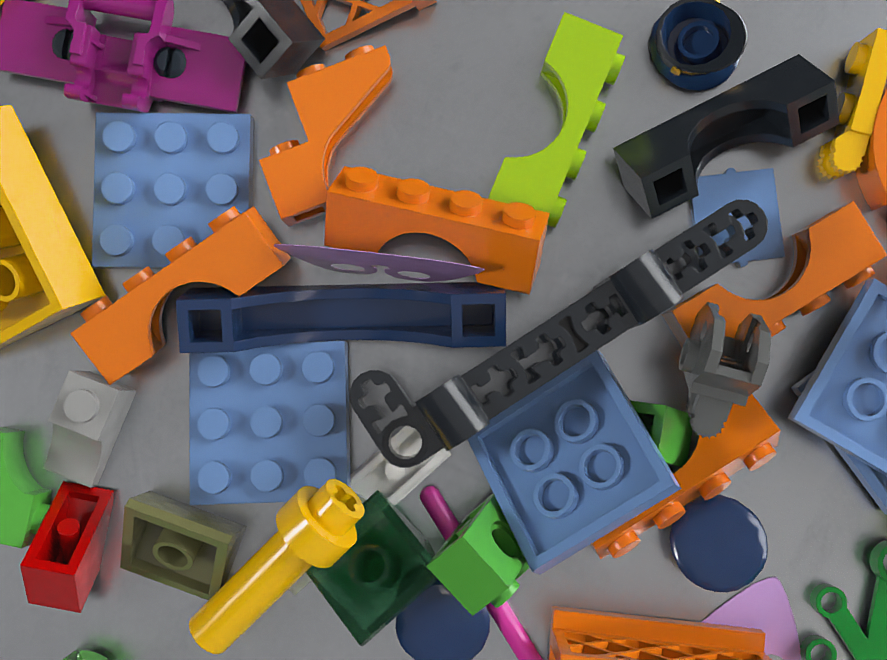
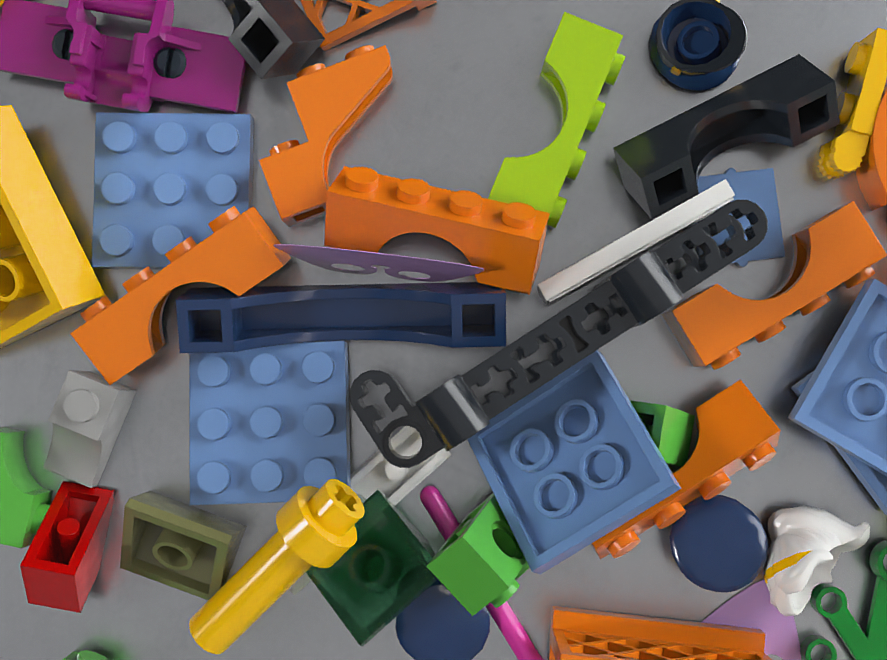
dark grey hinge [679,302,771,439] -> none
none -> white tile [537,179,735,306]
none -> white hair [763,505,870,616]

